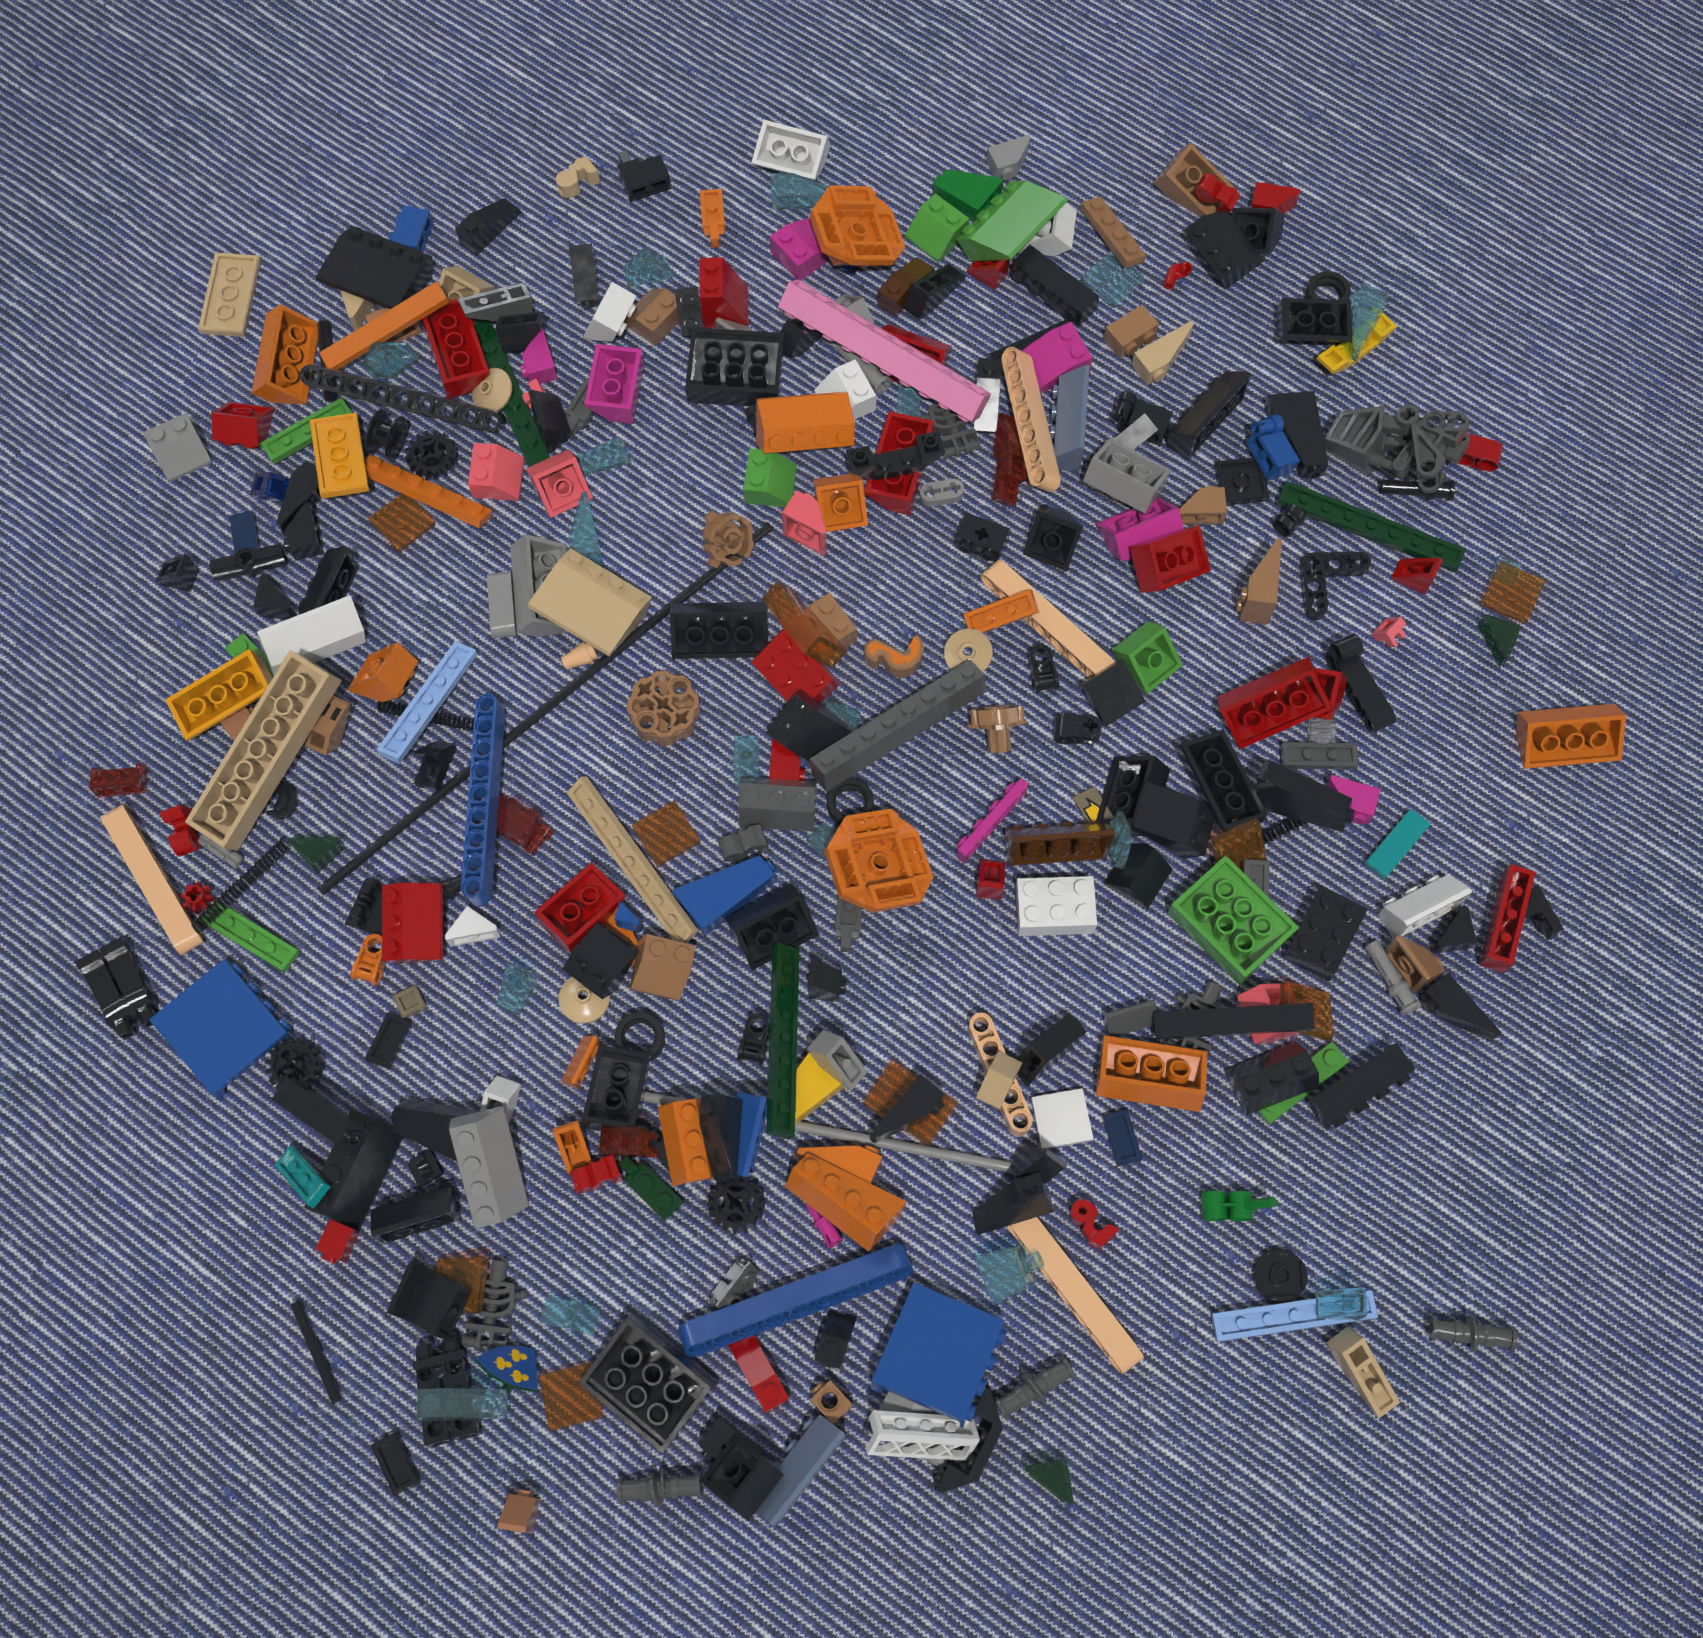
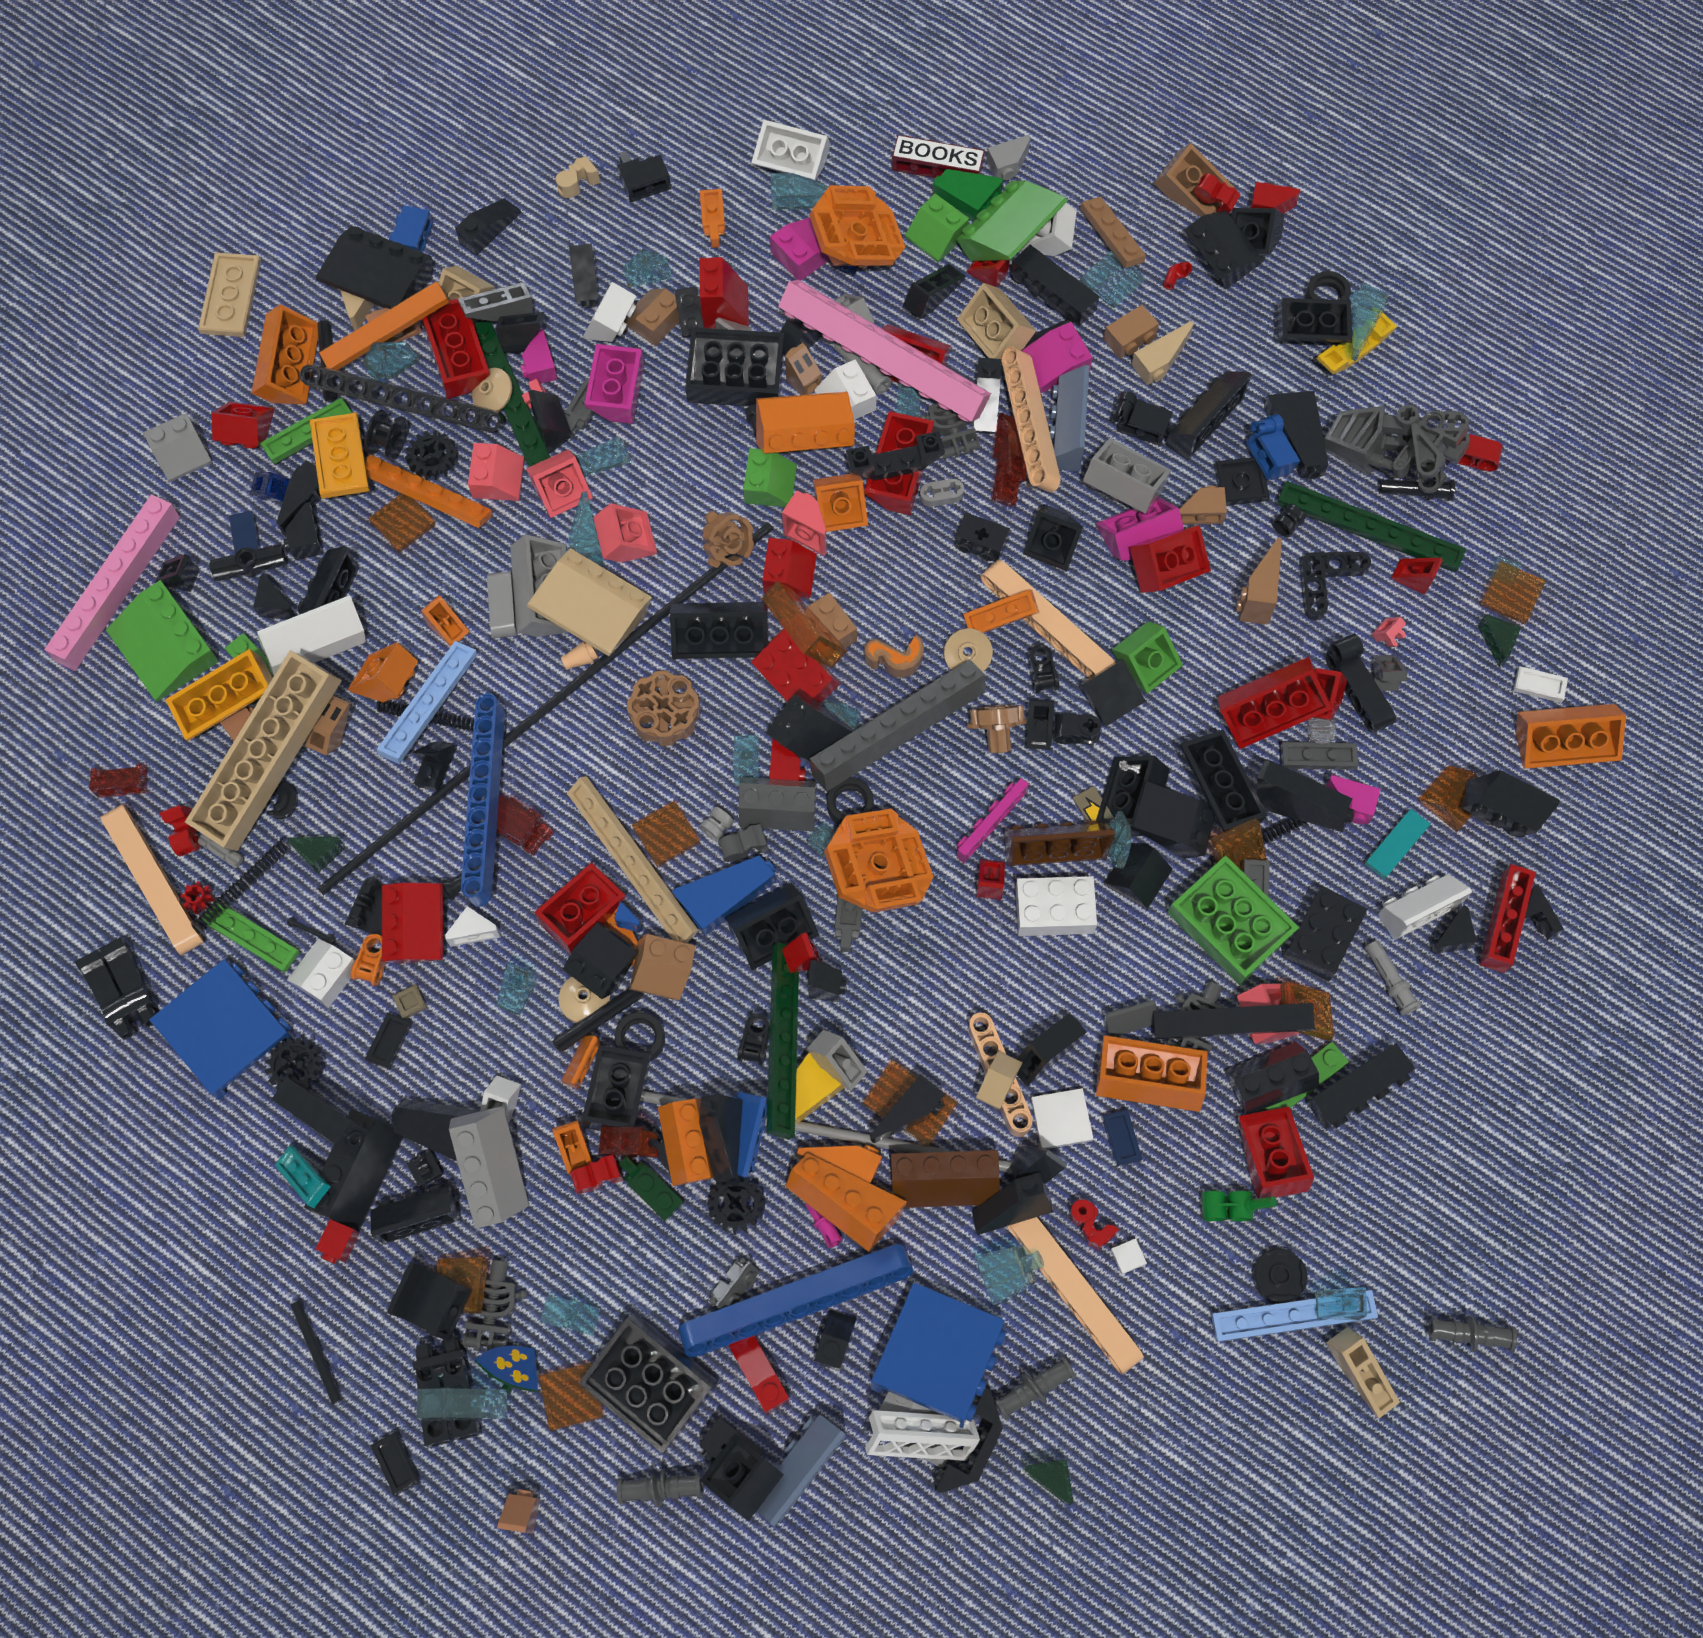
medium nougat brick [810,1380,853,1425] -> none
reddish brown slope [878,257,935,317] -> none
flat silver sticker [1113,414,1158,450] -> none
medium nougat slope [1385,935,1445,994] -> none
black slope [1419,972,1502,1042] -> none
none -> bright pink brick [44,494,180,671]
none -> bright green slope [106,580,219,702]
none -> black hinge [287,917,336,945]
none -> white slope [287,939,355,1008]
none -> orange slope [421,595,470,647]
none -> black axle [552,988,644,1052]
none -> coral slope [593,503,657,562]
none -> light grey wheel [699,807,734,842]
none -> red slope [762,538,817,598]
none -> red slope [782,933,821,973]
none -> medium nougat slope [785,343,822,395]
none -> reddish brown slope [891,1150,1000,1208]
none -> brick [892,135,985,178]
none -> tan slope [957,283,1036,359]
none -> black slope [1026,700,1055,750]
none -> white tile [1111,1238,1147,1275]
none -> red slope [1238,1107,1314,1199]
none -> dark grey slope [1372,655,1408,691]
none -> clear orange slope [1418,765,1478,832]
none -> black slope [1461,770,1560,838]
none -> white tile [1513,666,1568,703]

